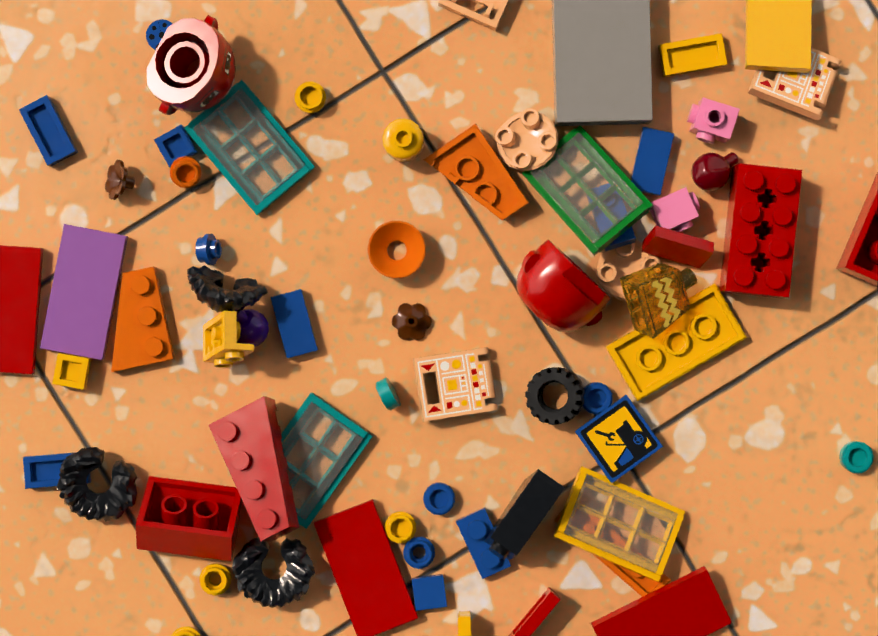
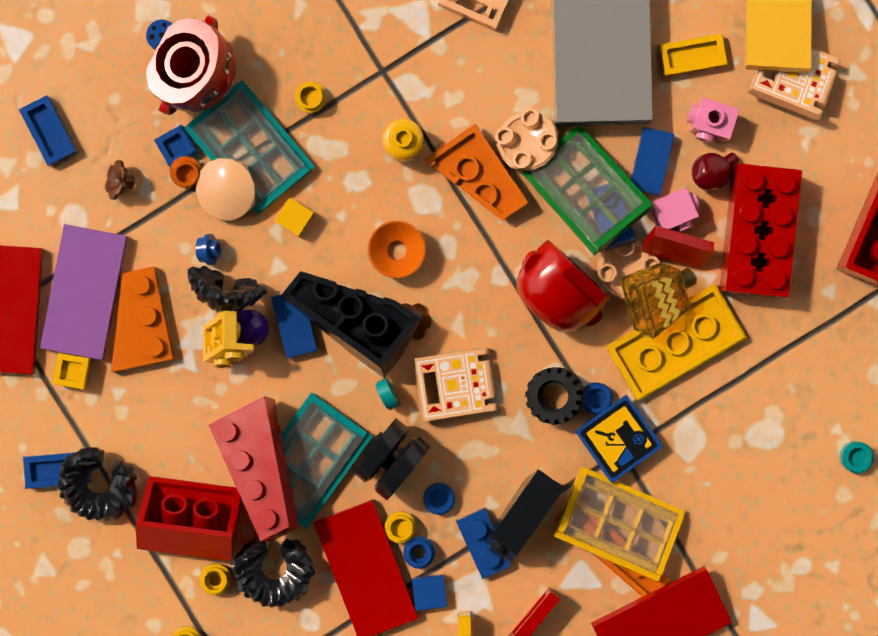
none -> light nougat dish [196,158,255,221]
none -> yellow piece [275,197,315,238]
none -> black wedge [281,271,420,378]
none -> black wheel [352,418,431,500]

